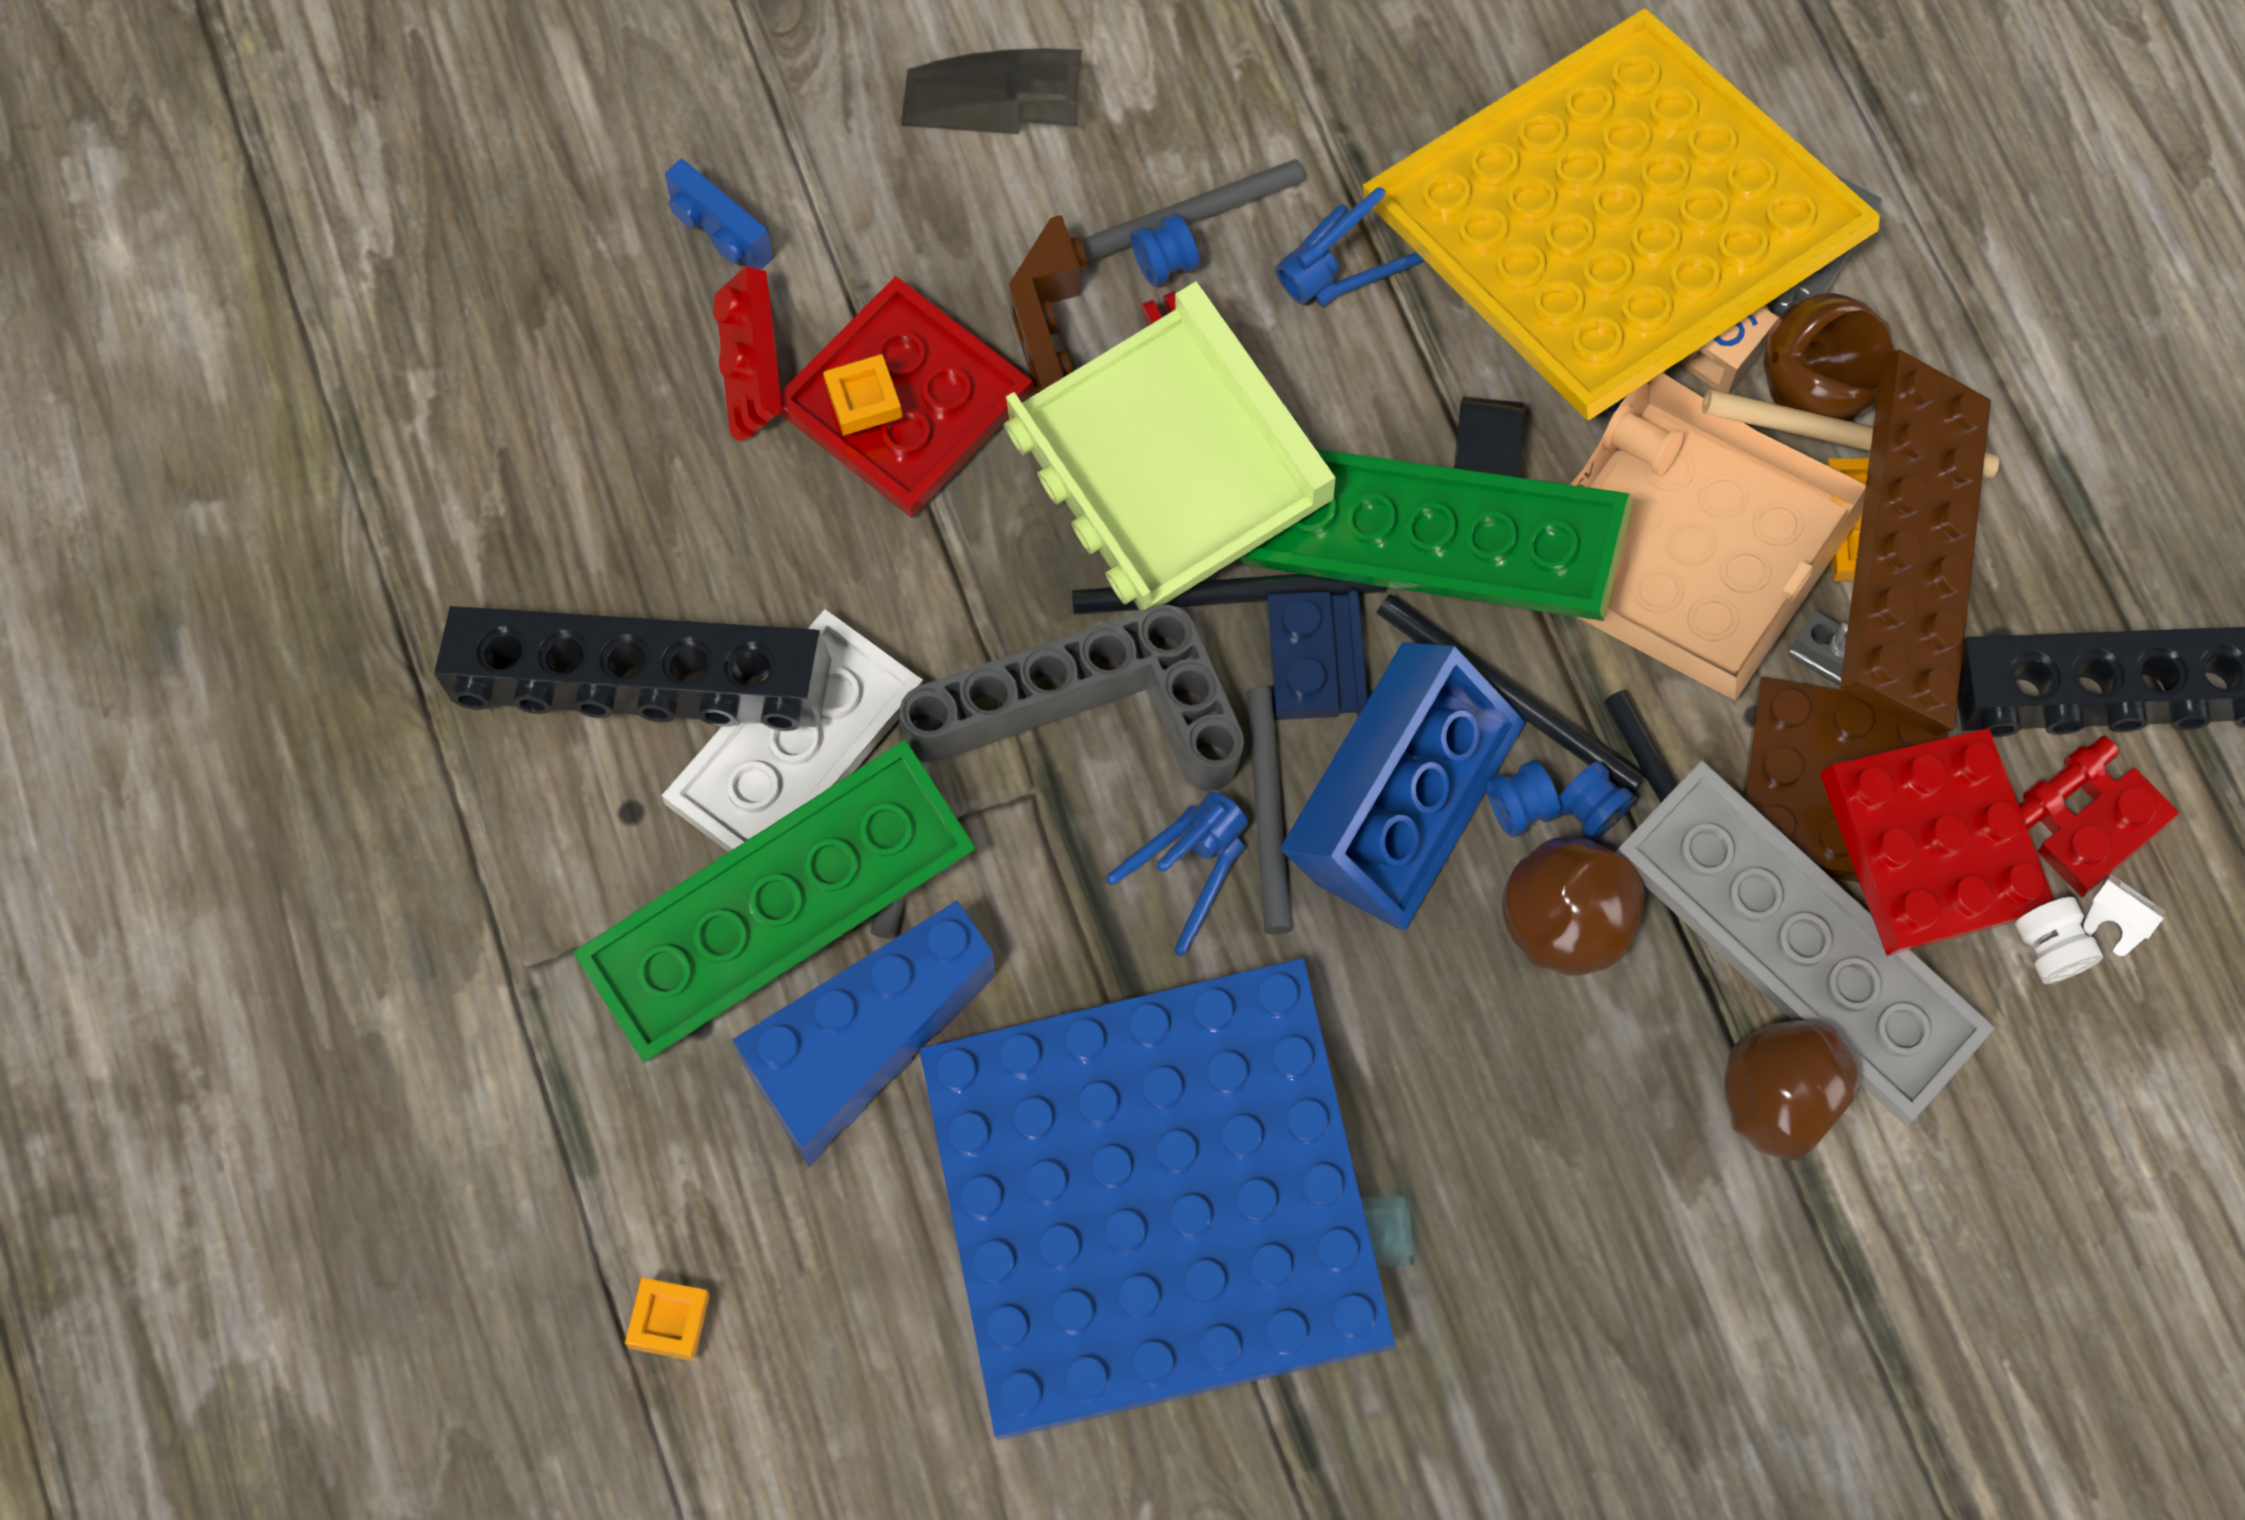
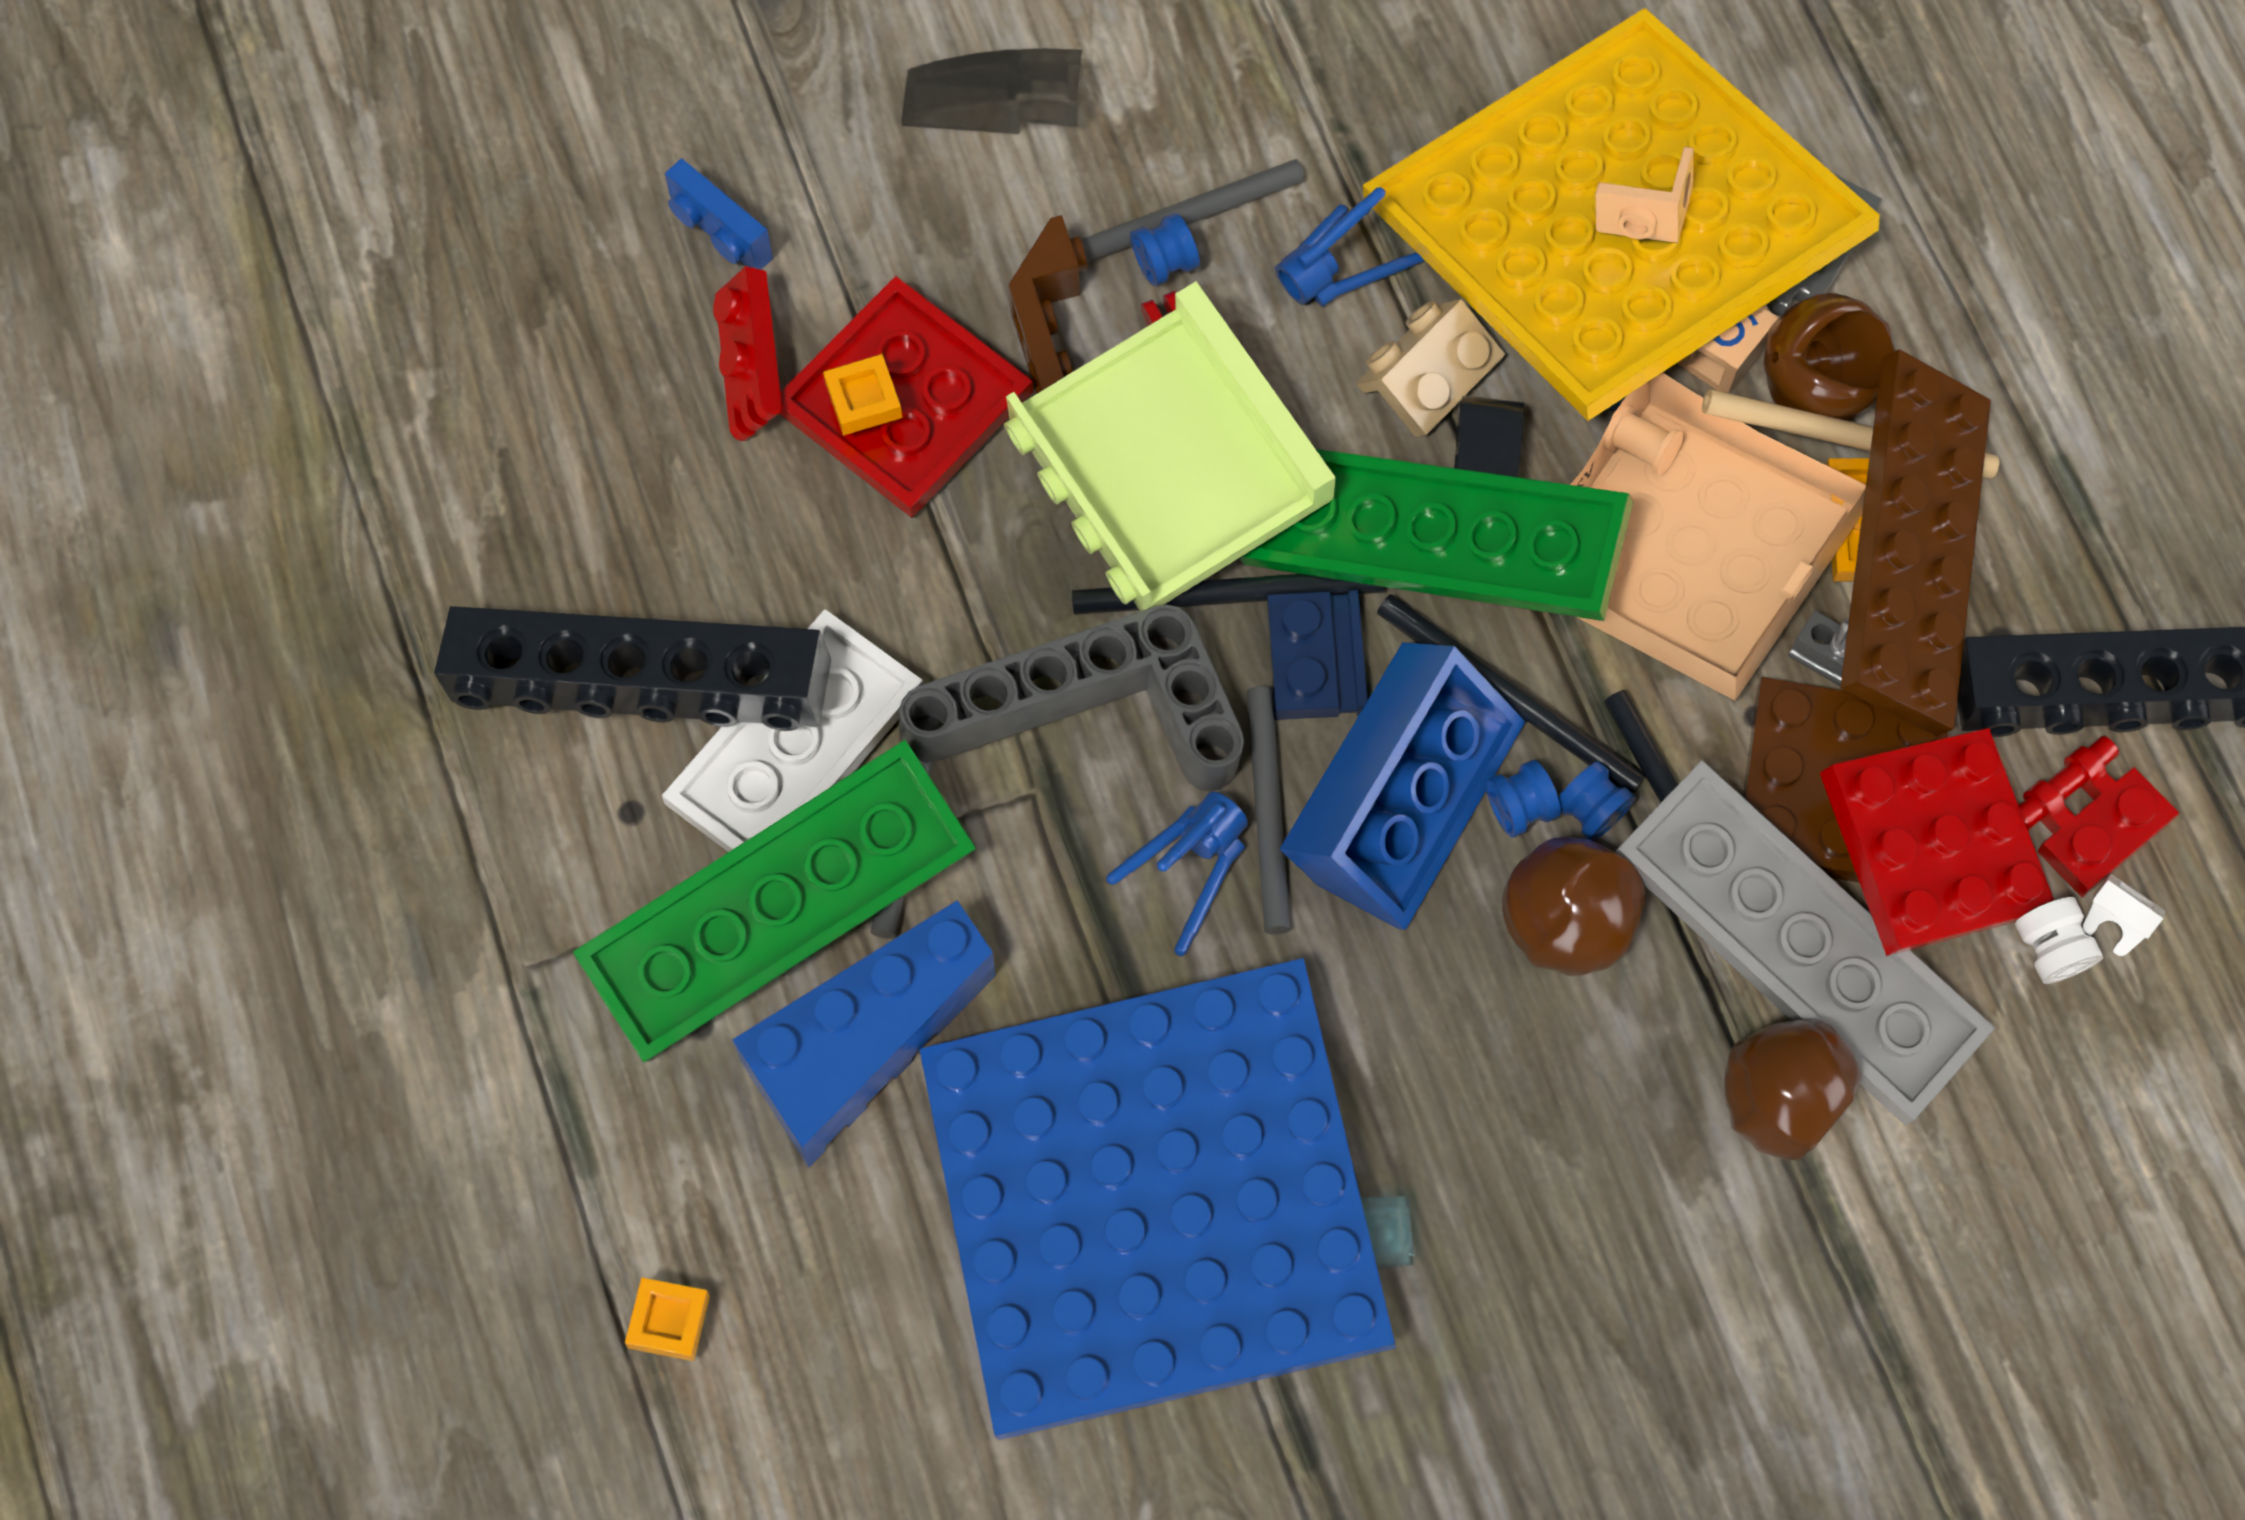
none -> tan bracket [1356,299,1505,437]
none -> light nougat bracket [1595,147,1694,243]

